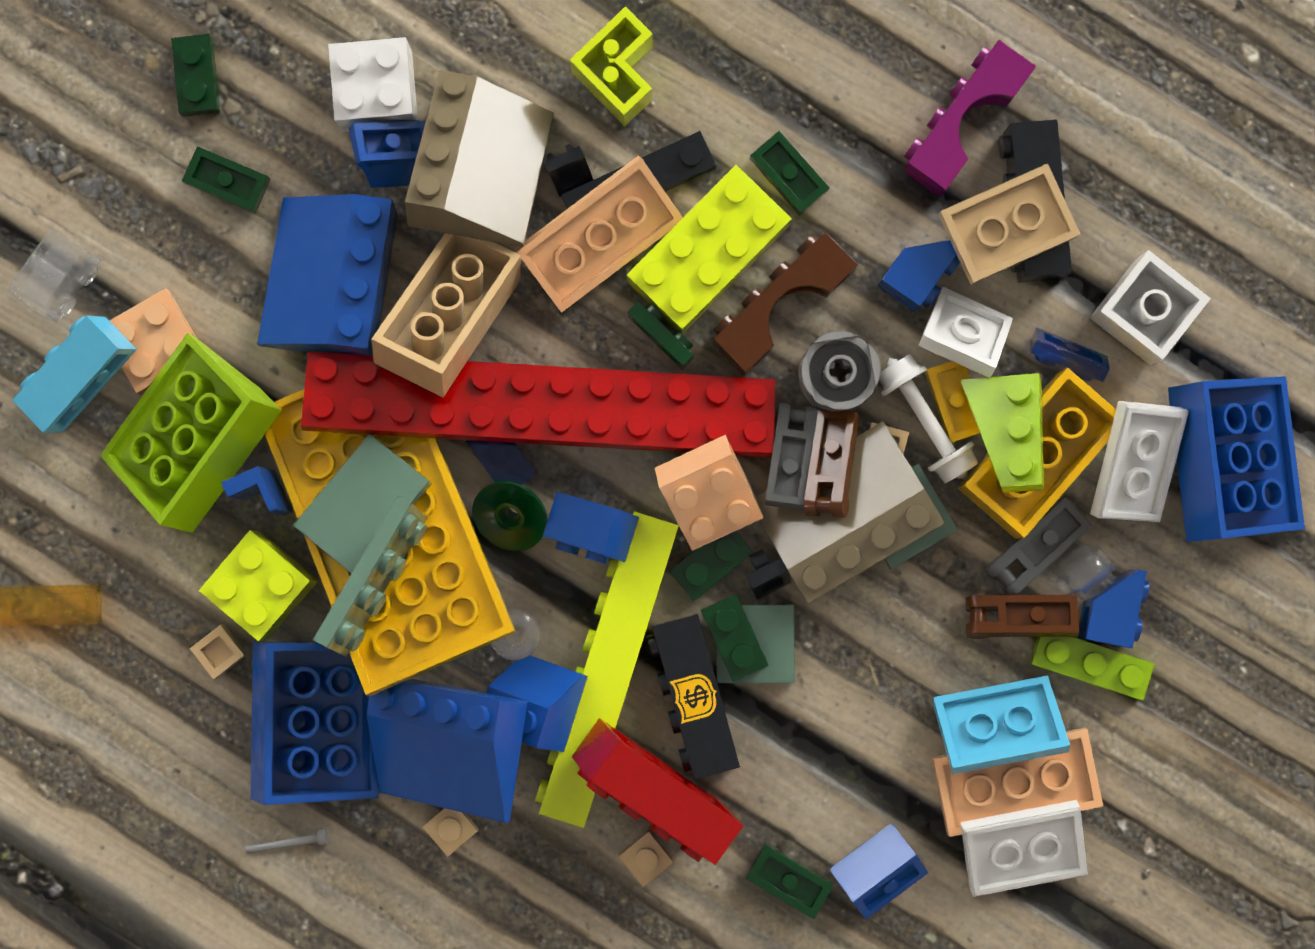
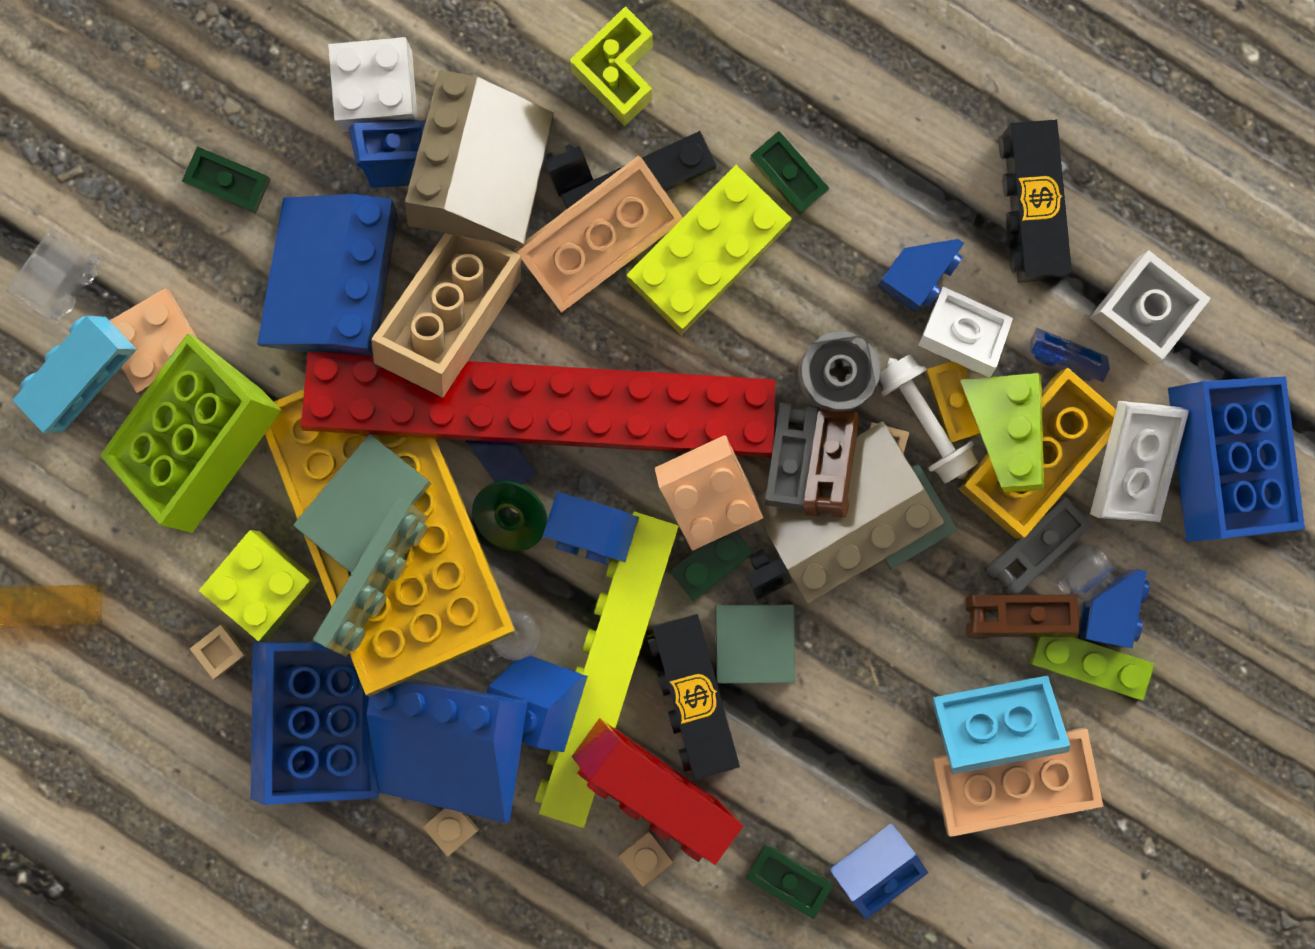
dark green plate [171,34,221,117] -> none
blue panel [221,466,293,515] -> none
light grey piece [246,829,329,854] -> none
dark green plate [627,301,694,370] -> none
dark green plate [700,594,769,682] -> none
reddish brown arch [712,232,858,376] -> none
magenta arch [903,40,1036,198] -> none
tan plate [938,163,1081,285] -> none
white tile [960,800,1088,897] -> none

